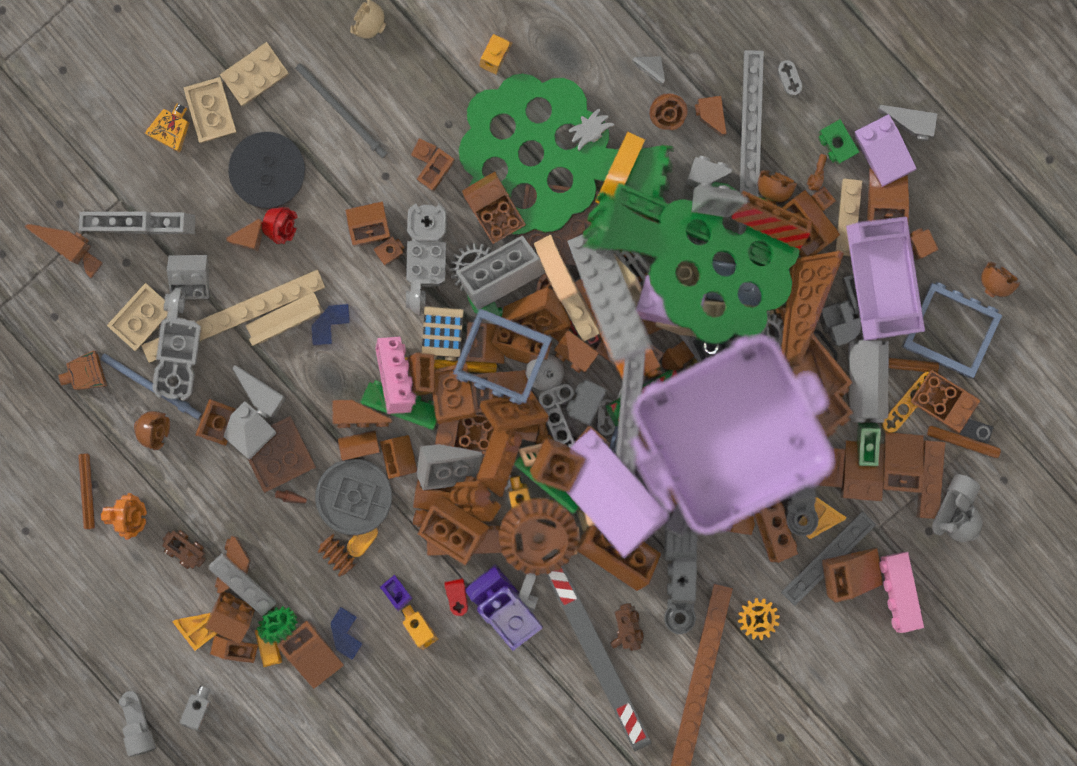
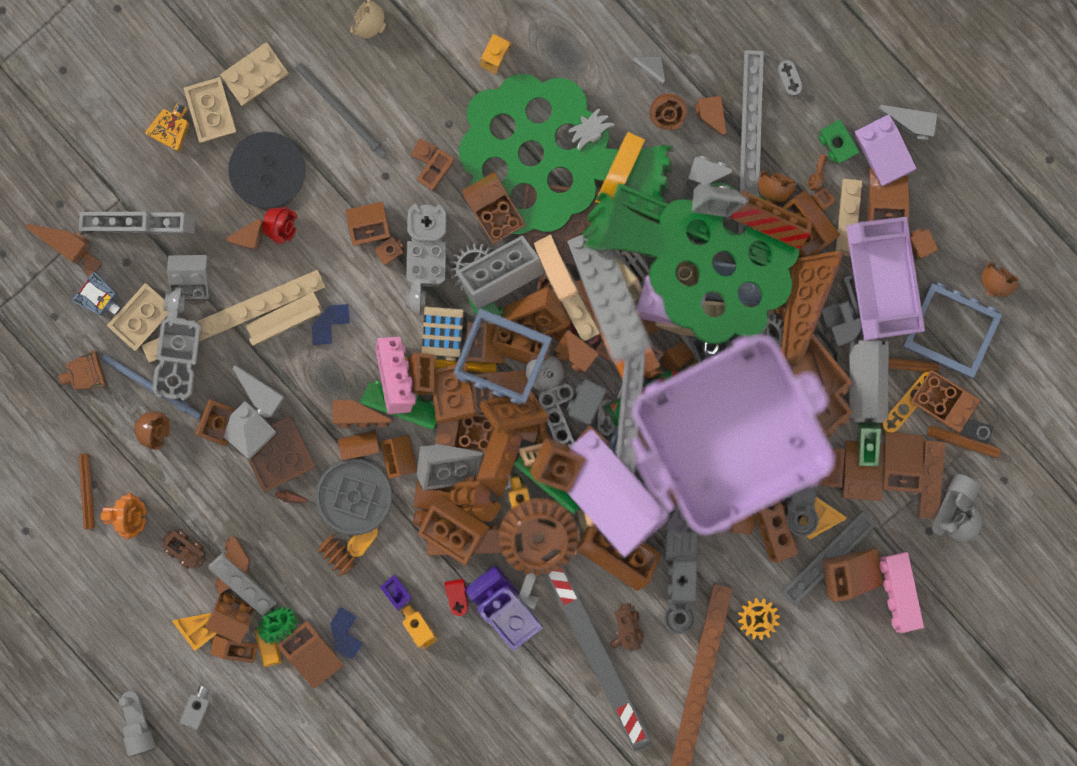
none -> torso [72,271,121,316]

